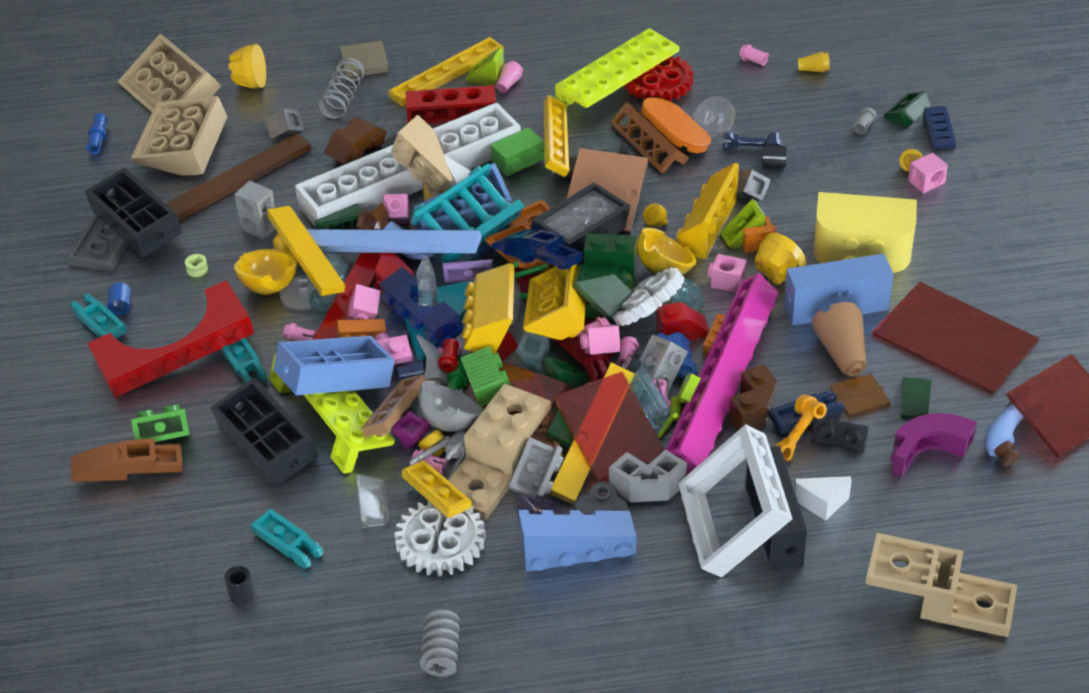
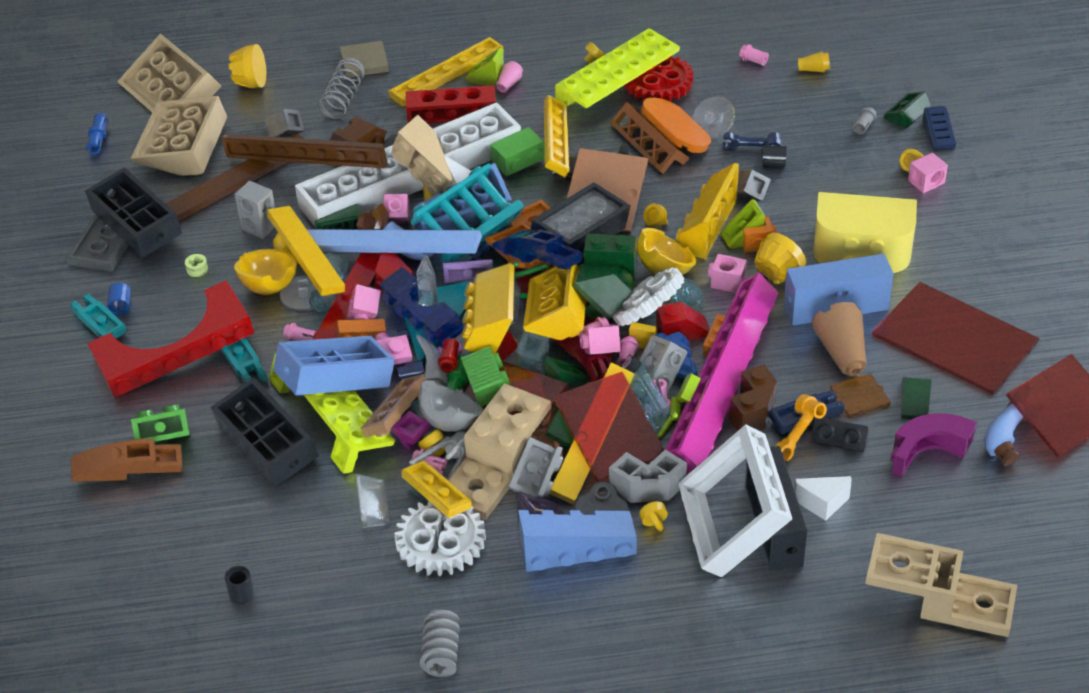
teal hinge [250,508,324,569] -> none
none -> reddish brown tile [221,134,388,169]
none -> yellow tile [584,41,605,64]
none -> yellow tile [629,322,656,349]
none -> yellow tile [639,501,668,531]

